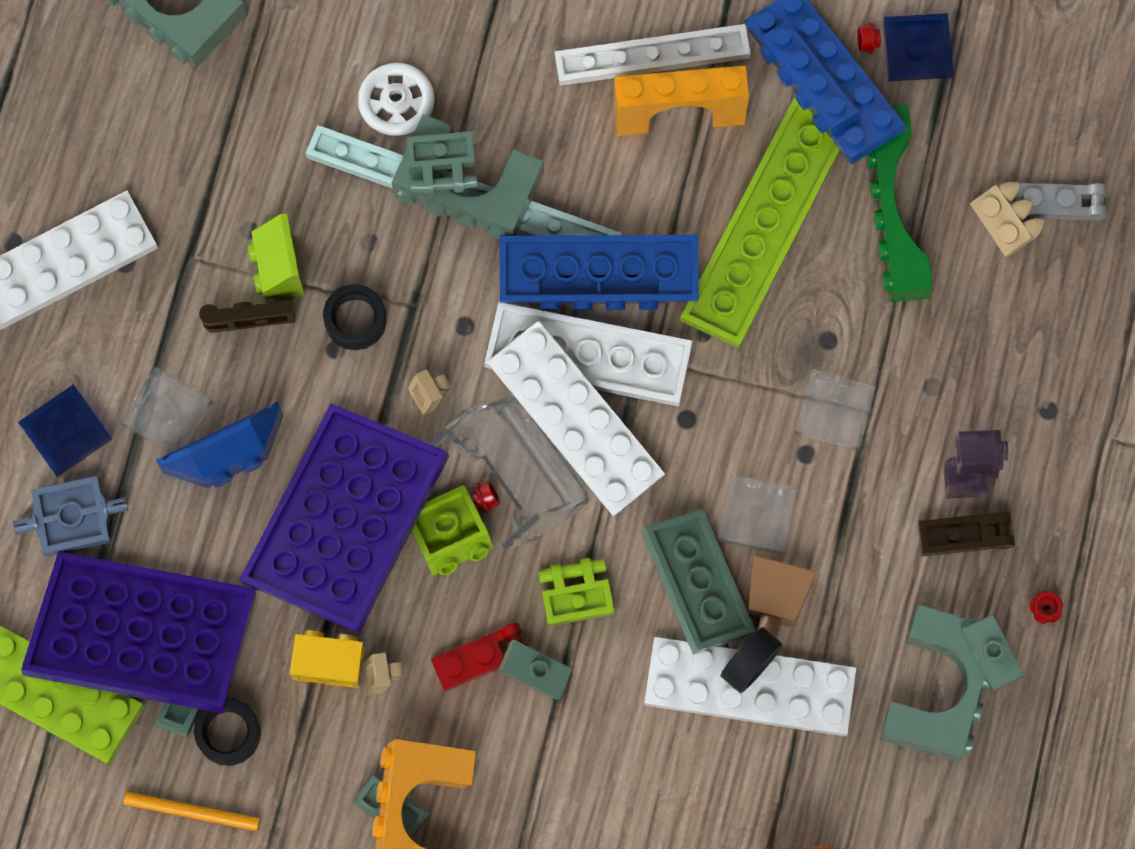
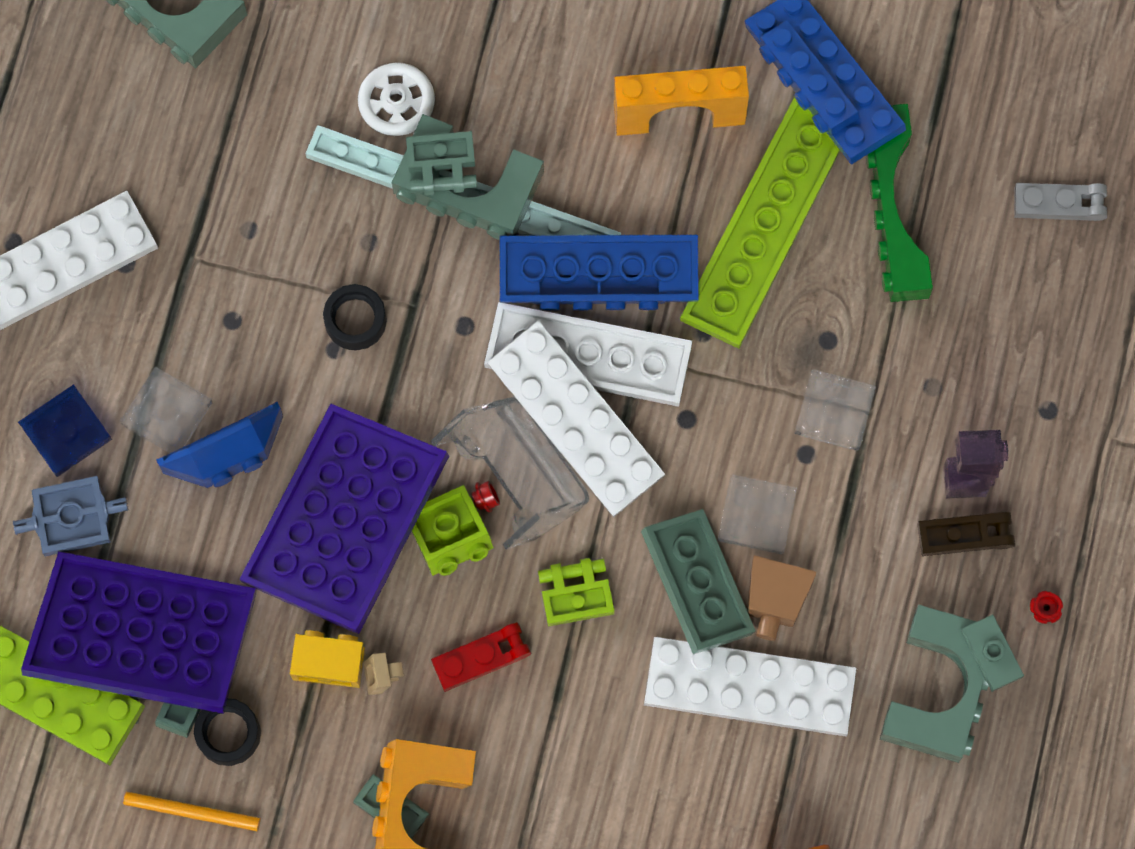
dark brown plate [199,298,295,333] -> none
lime slope [247,213,305,301] -> none
tan tile [408,370,450,416] -> none
sand green plate [498,640,572,700] -> none
white plate [554,24,751,86] -> none
black tyre [720,627,783,693] -> none
red plate [857,23,881,54] -> none
clear blue plate [882,13,954,82] -> none
tan plate [969,182,1044,257] -> none

